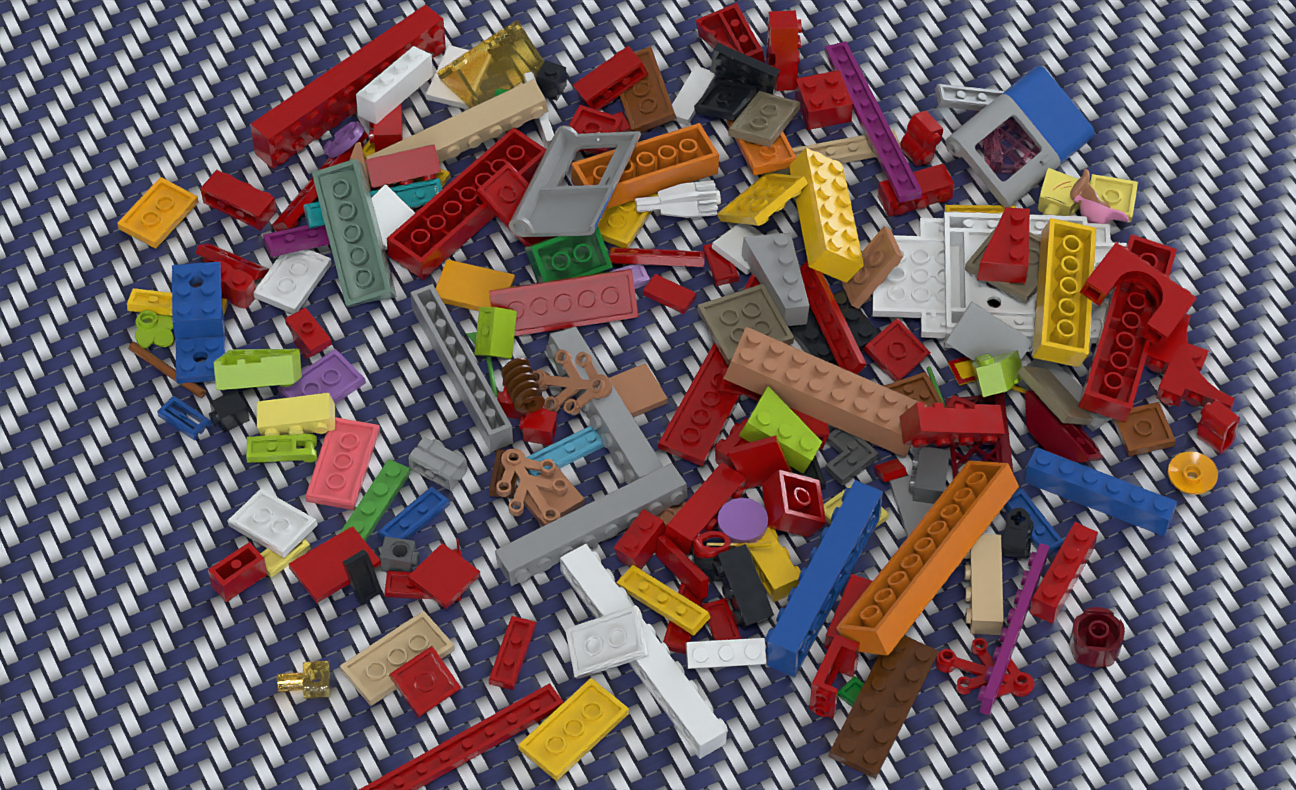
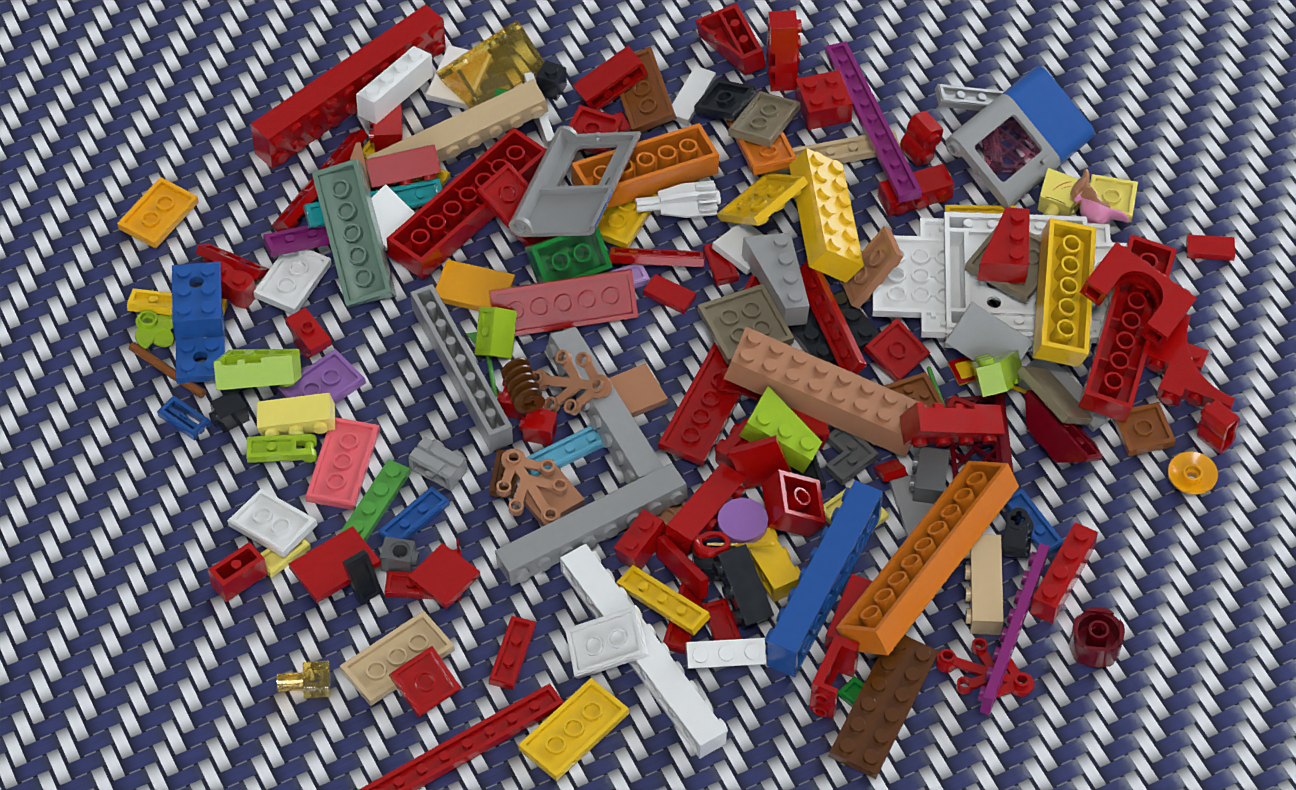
red brick [200,169,277,231] -> none
medium lavender tile [324,121,364,158] -> none
black plate [710,43,780,95] -> none
blue brick [1024,447,1177,537] -> none
none -> red tile [1186,235,1235,261]

